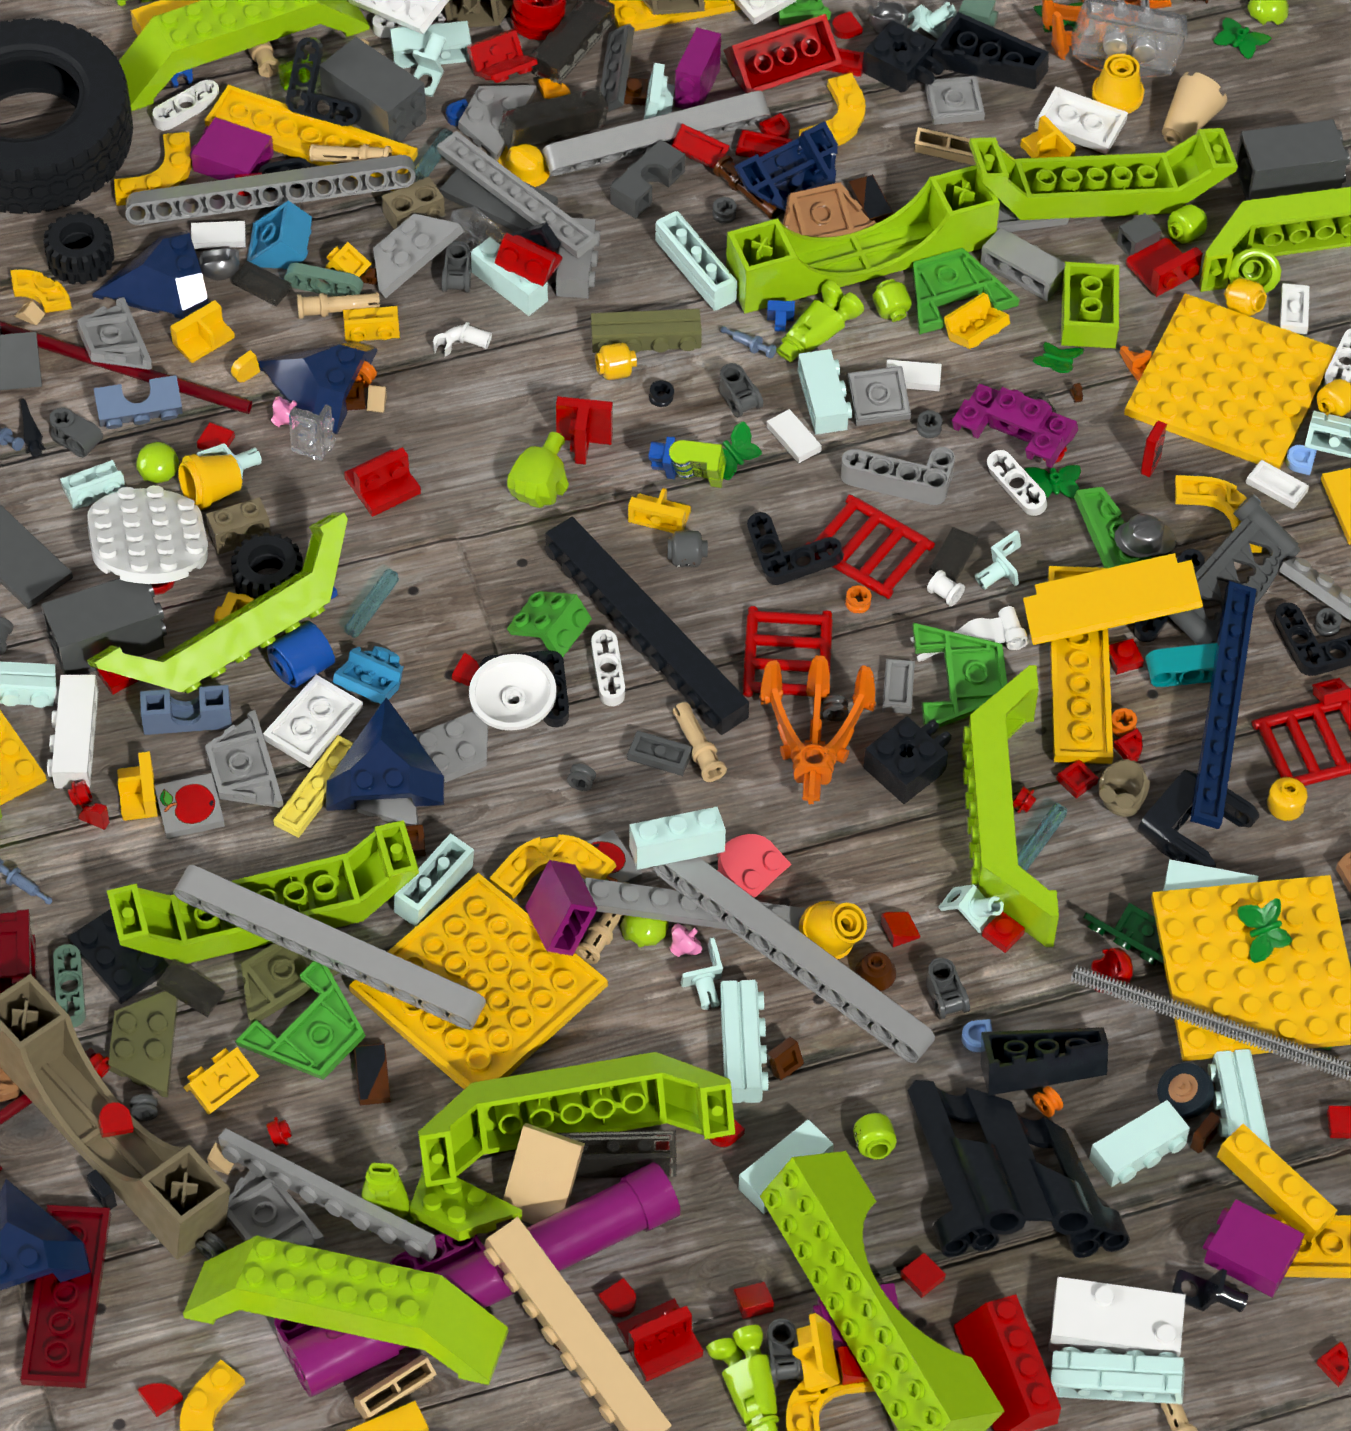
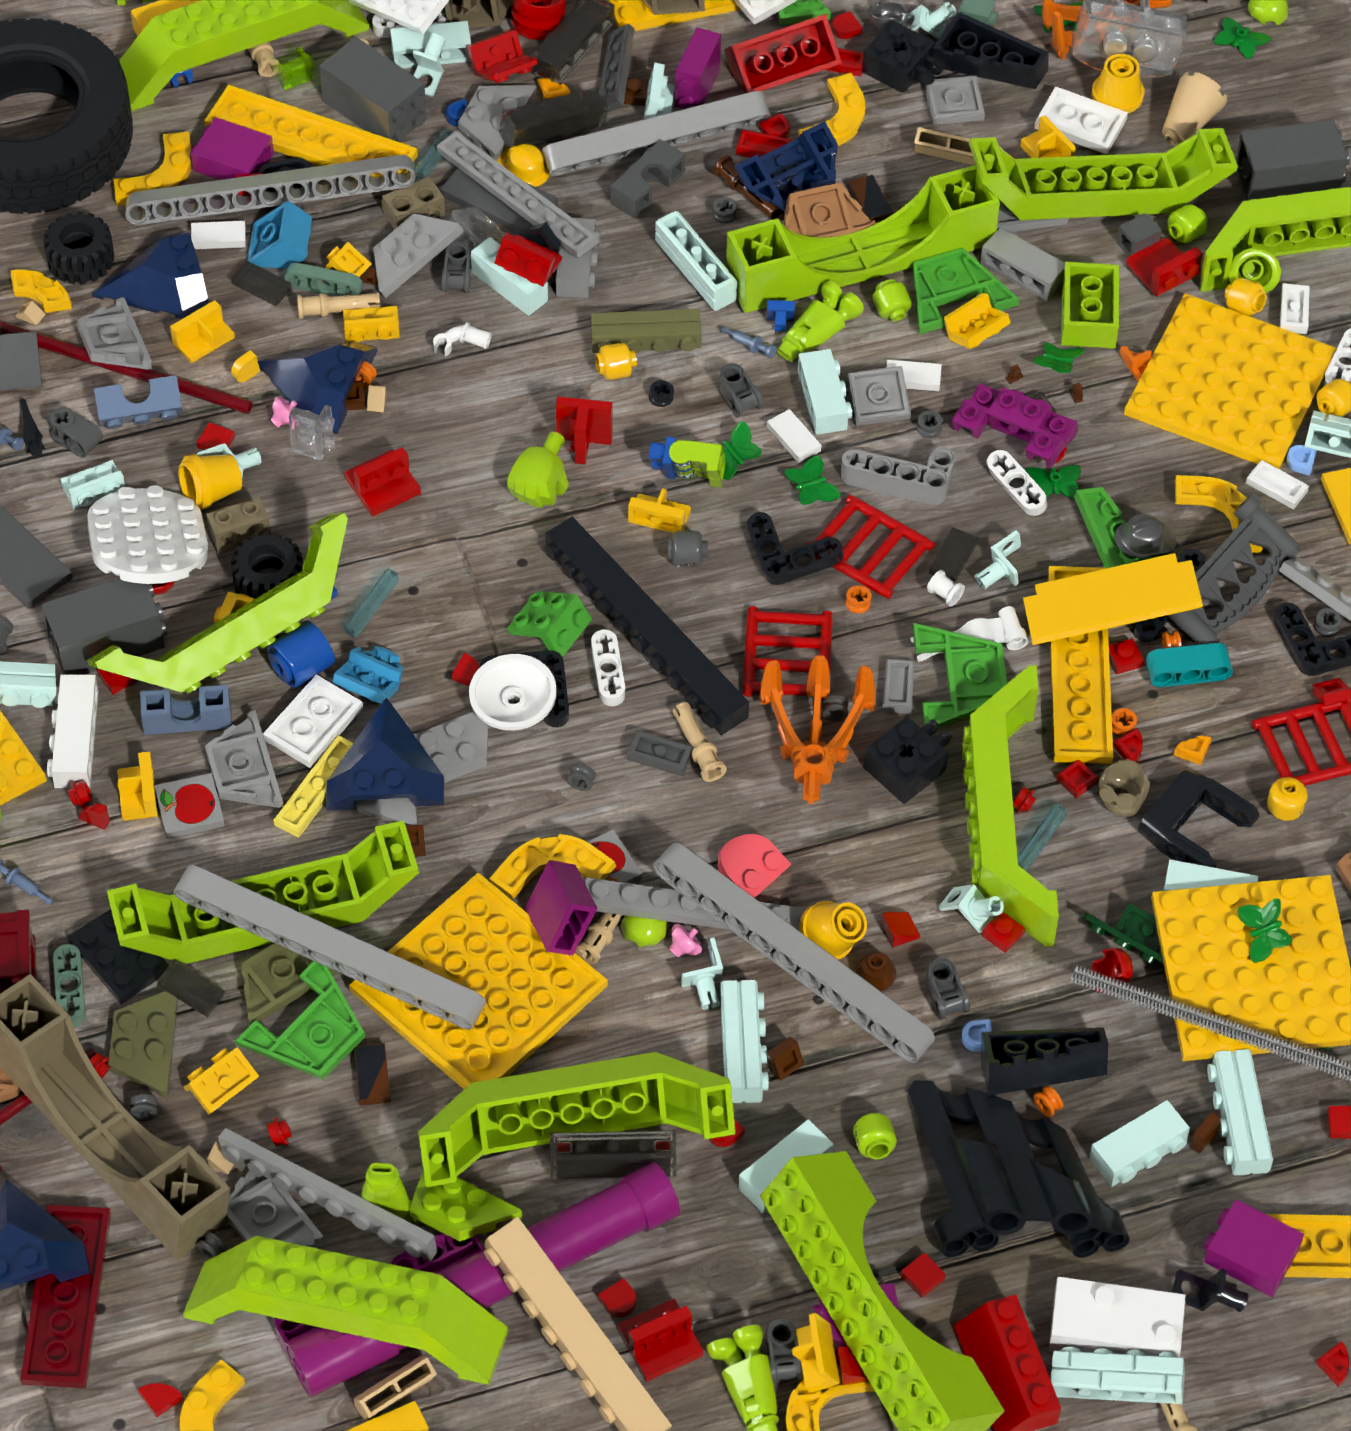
black tile [86,1169,117,1210] -> none
red tile [98,1102,134,1138] -> none
lime hair [136,442,179,483] -> none
white beam [152,80,220,130] -> none
flat silver hair [198,249,239,280] -> none
black beam [286,37,361,126] -> none
tan pin [309,144,392,163] -> none
light aqua brick [394,833,474,927] -> none
tan tile [503,1123,585,1224] -> none
light aqua brick [629,806,726,870] -> none
red tile [672,124,730,169] -> none
red slope [734,1282,774,1319] -> none
red tile [1141,420,1167,477] -> none
black wheel [1157,1063,1214,1119] -> none
dark blue plate [1190,581,1257,829] -> none
yellow brick [1216,1123,1337,1243] -> none
none -> green piece [784,455,841,505]
none -> reddish brown piece [1005,364,1024,384]
none -> orange bush [1162,630,1182,649]
none -> light orange tile [1174,735,1212,765]

